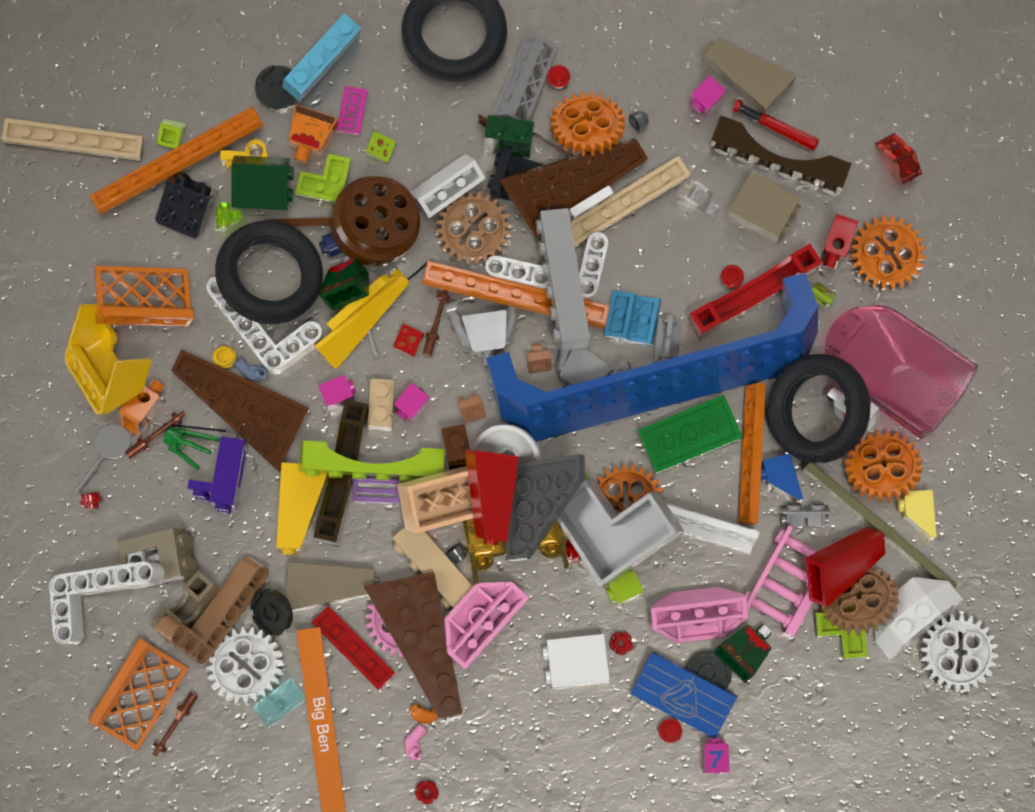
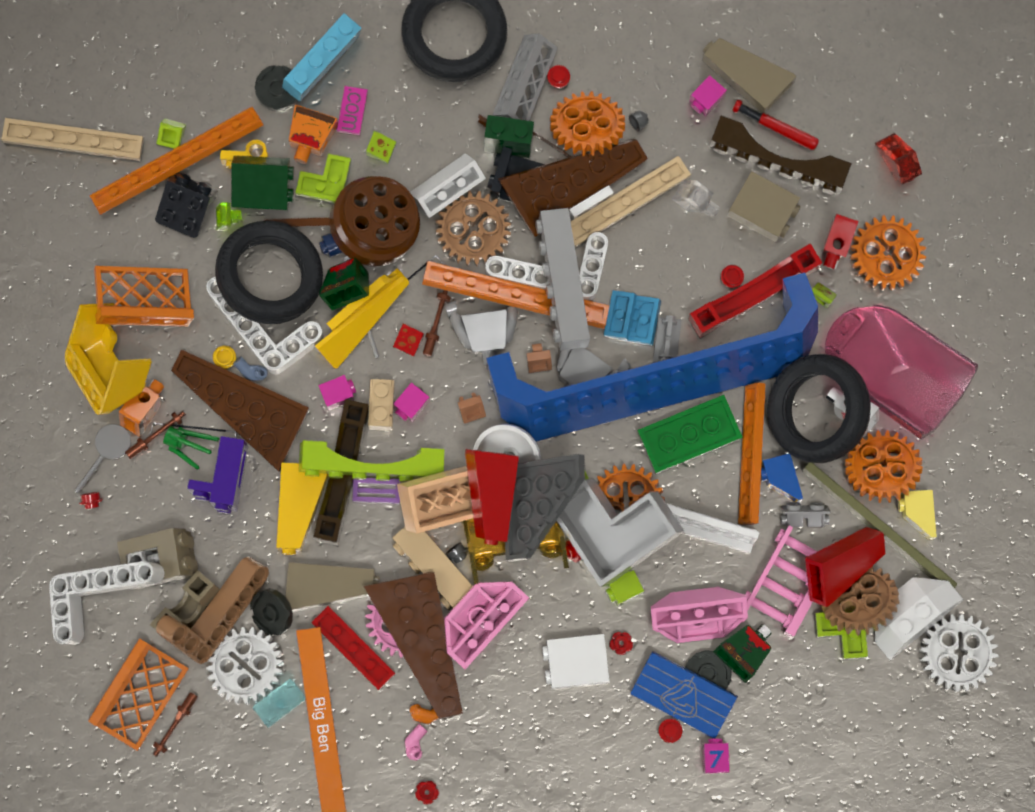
reddish brown torso [441,424,470,470] -> none

